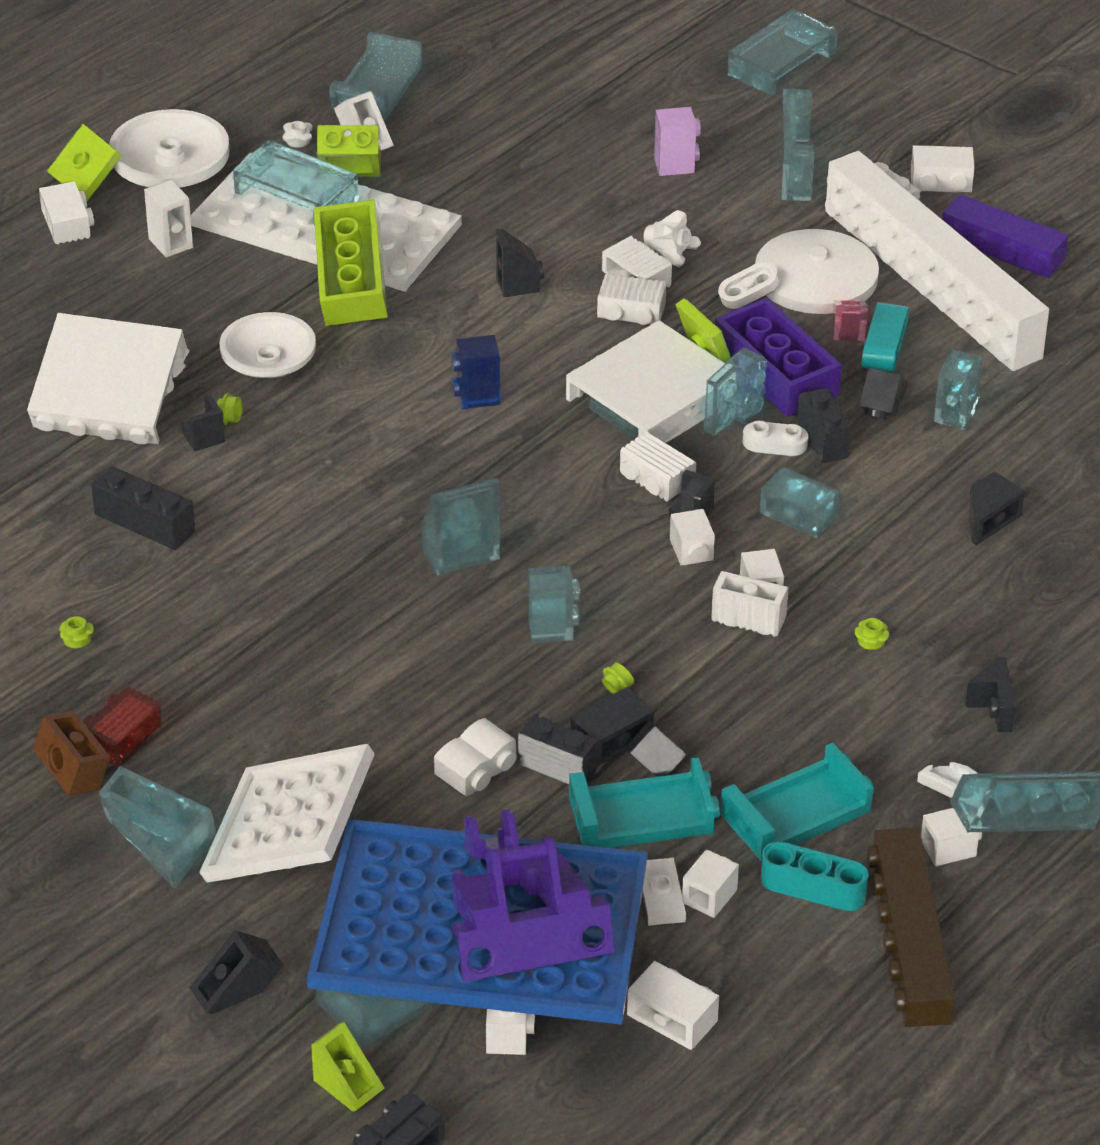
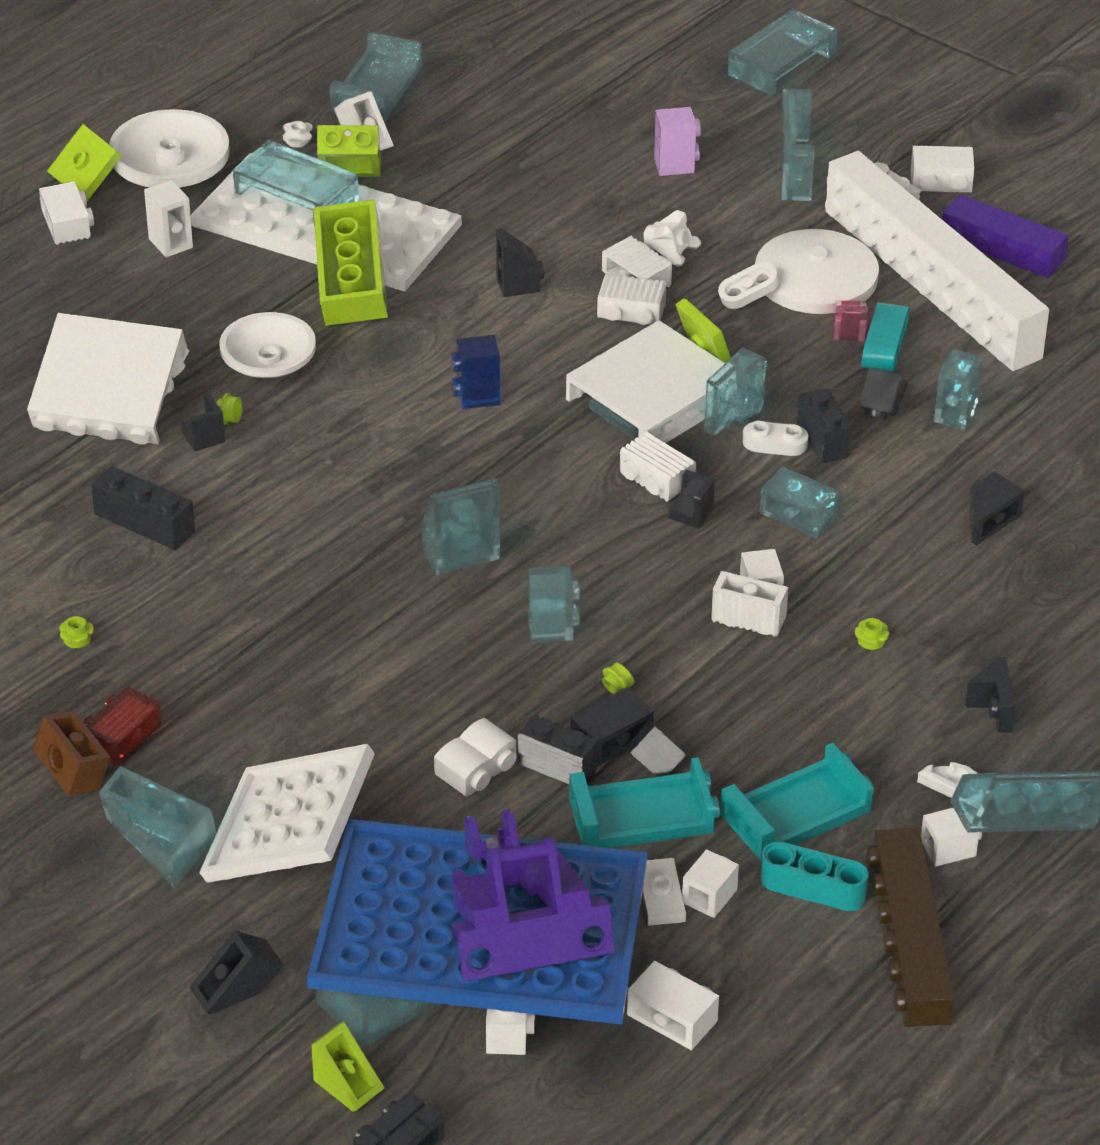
white brick [670,509,715,566] -> none
dark purple brick [714,297,842,417] -> none

